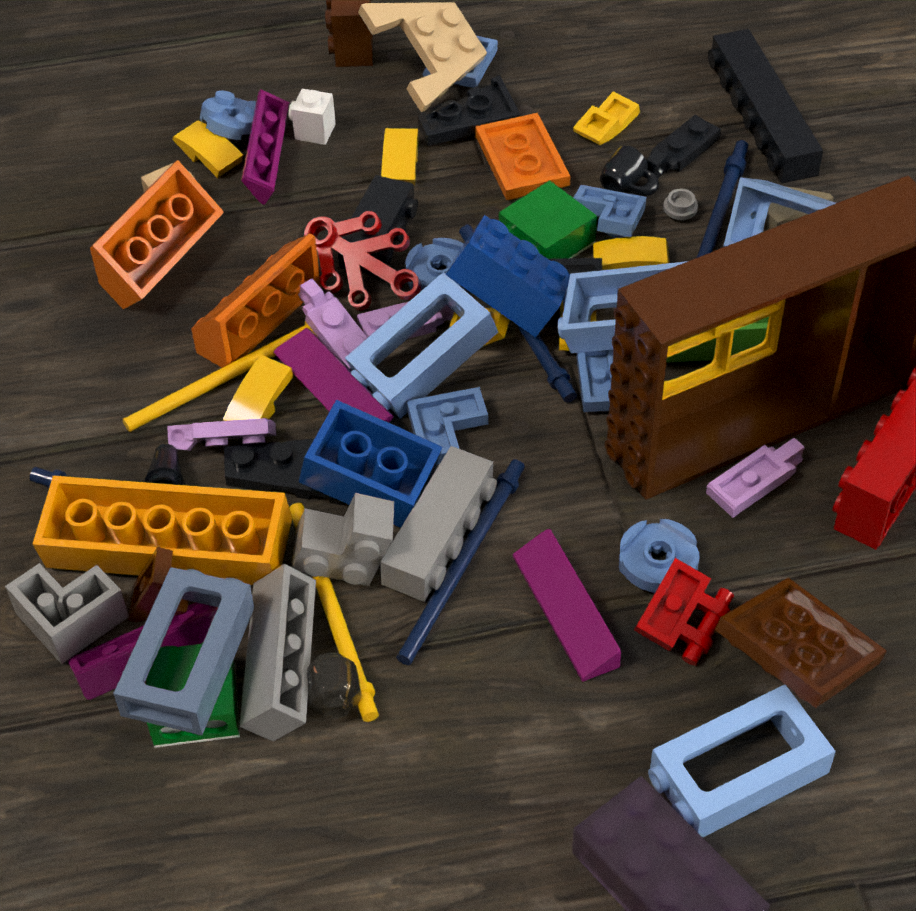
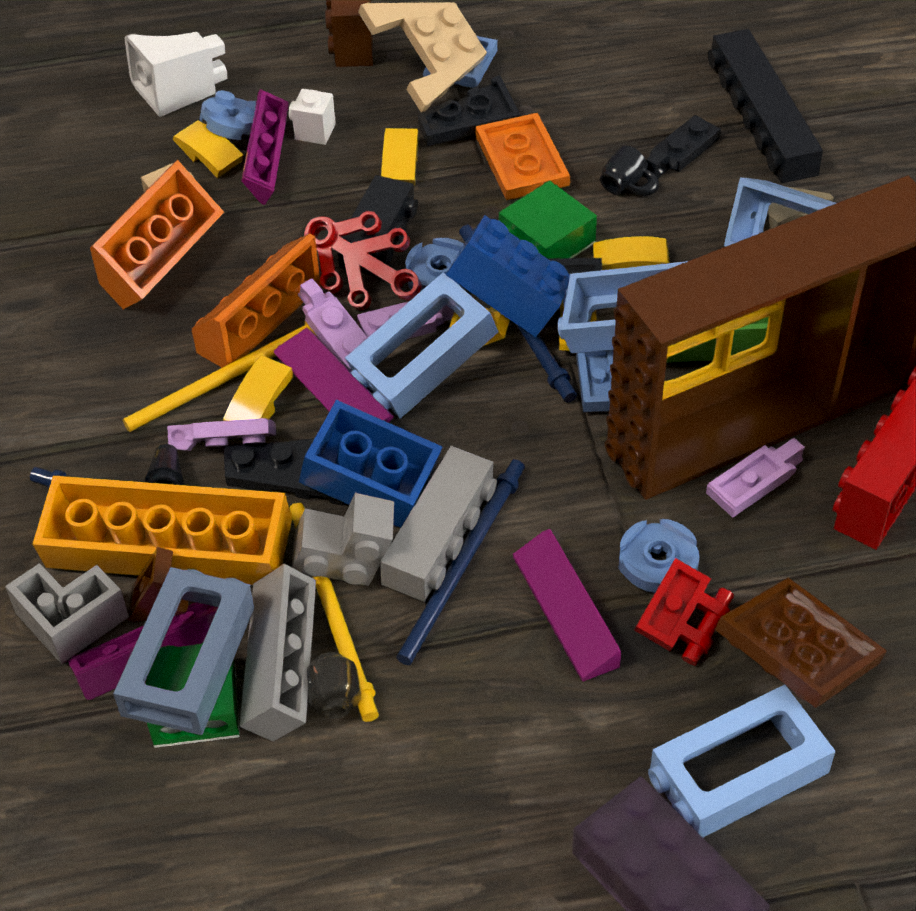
medium blue plate [407,387,488,464] -> none
yellow slope [573,91,640,145] -> none
medium blue plate [573,185,647,238] -> none
light grey plate [663,189,698,220] -> none
dark blue bar [697,140,749,258] -> none
none -> white hips [124,32,228,117]

